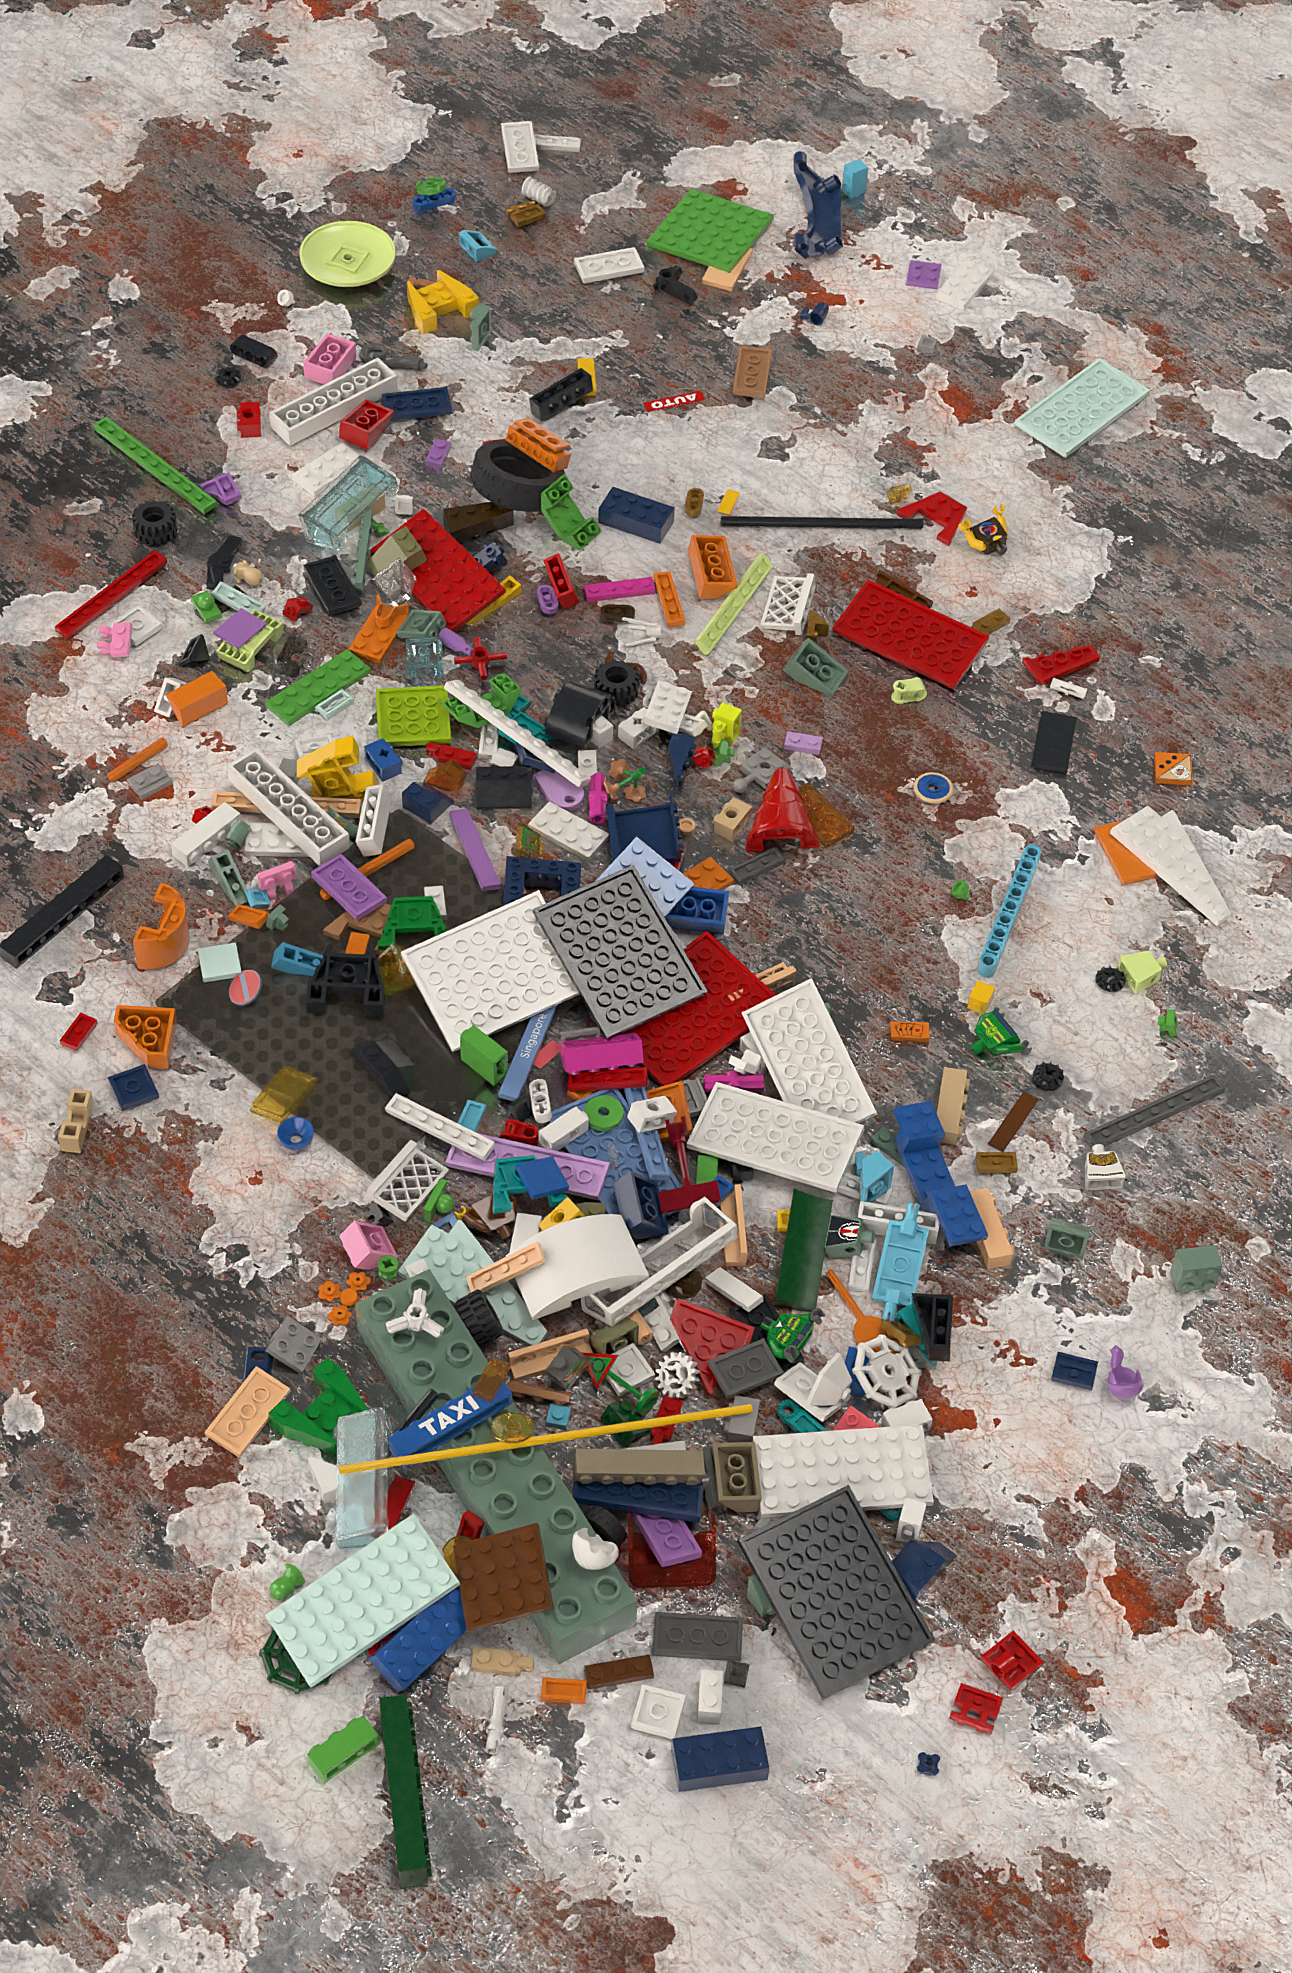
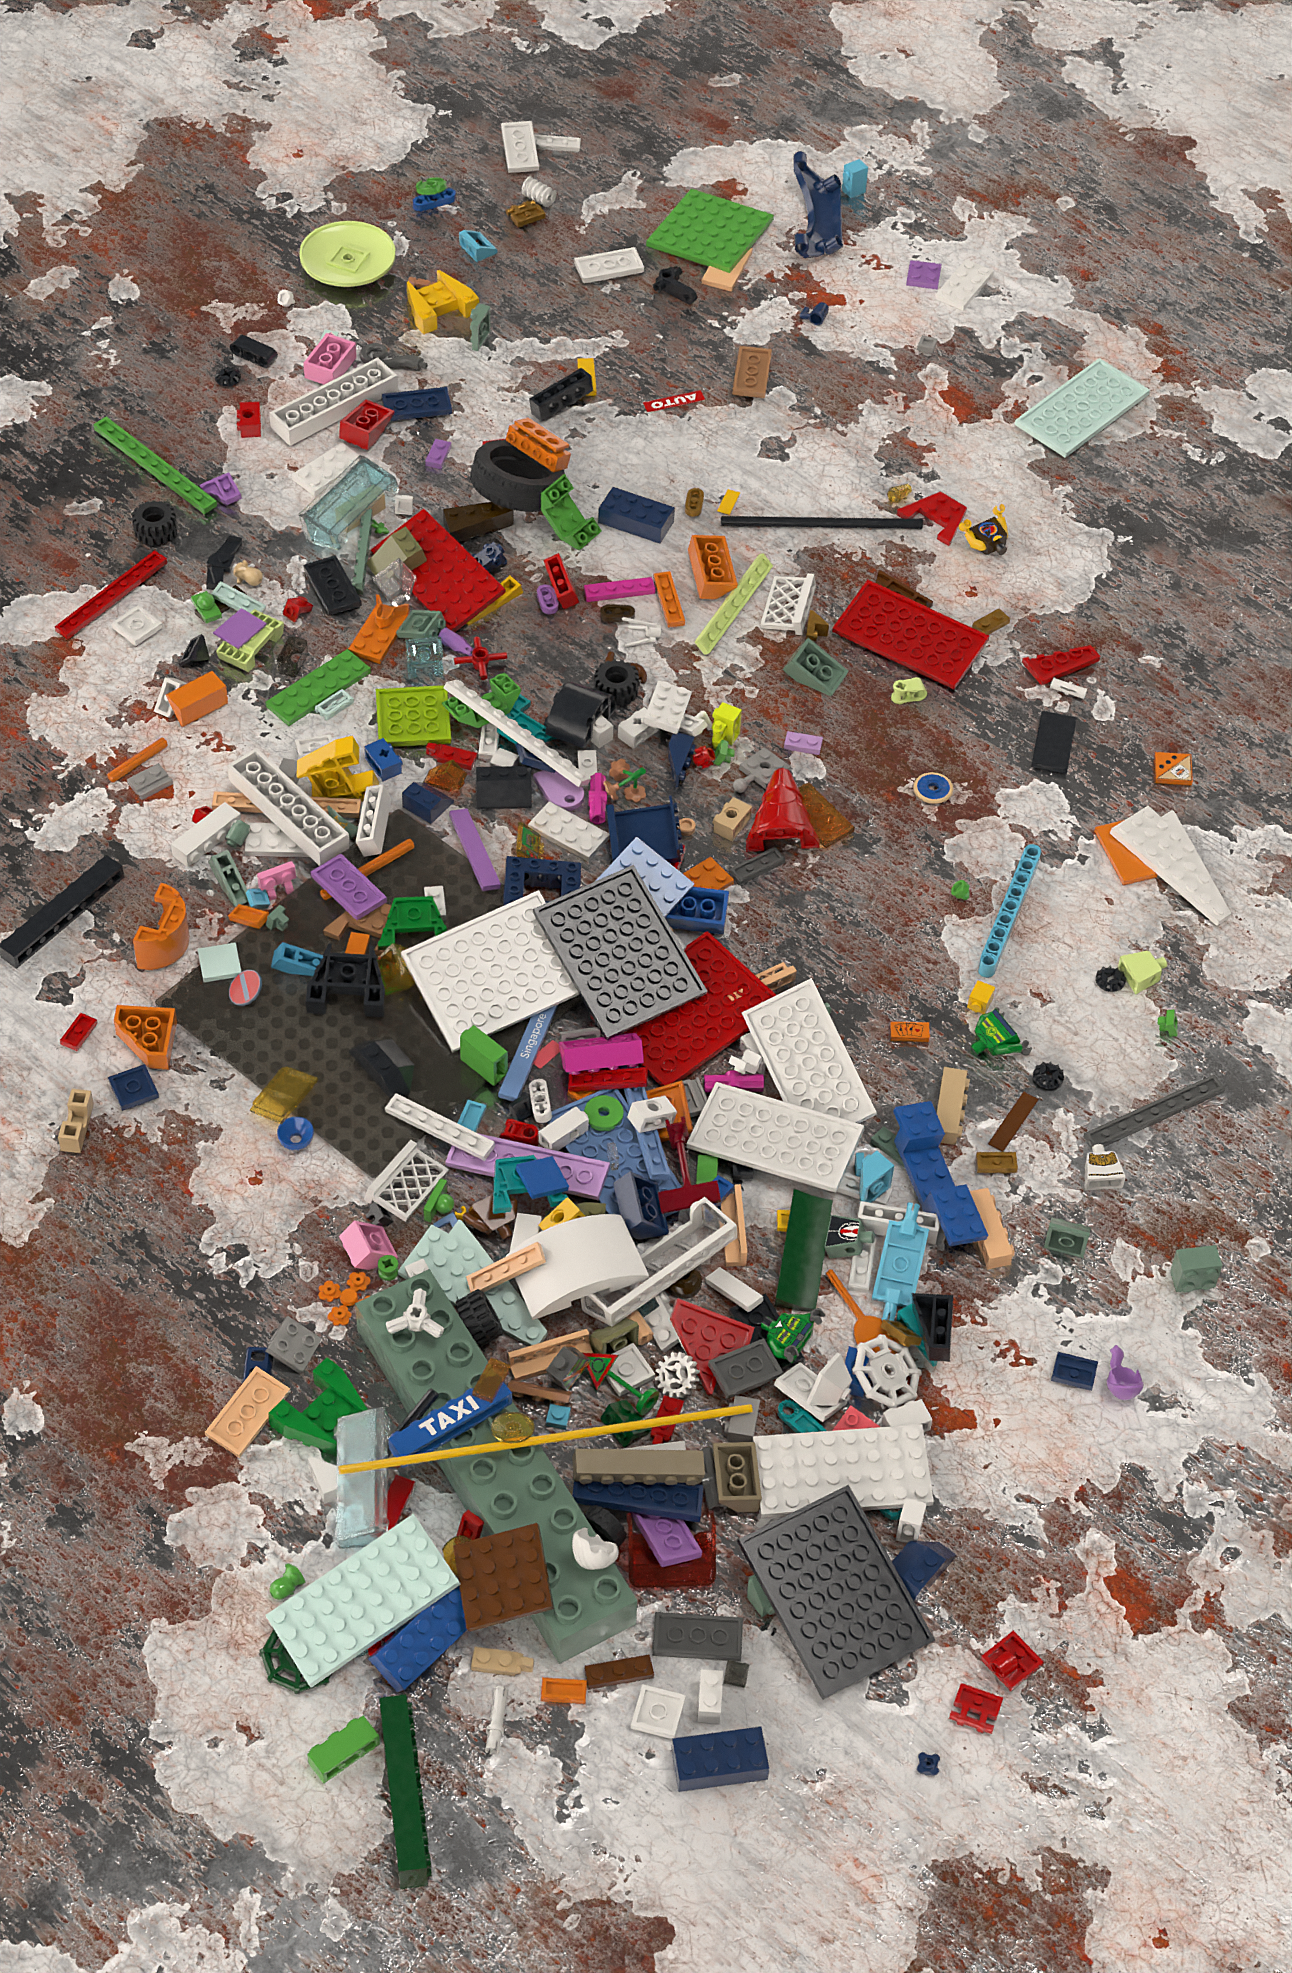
bright pink plate [97,622,132,657] -> none

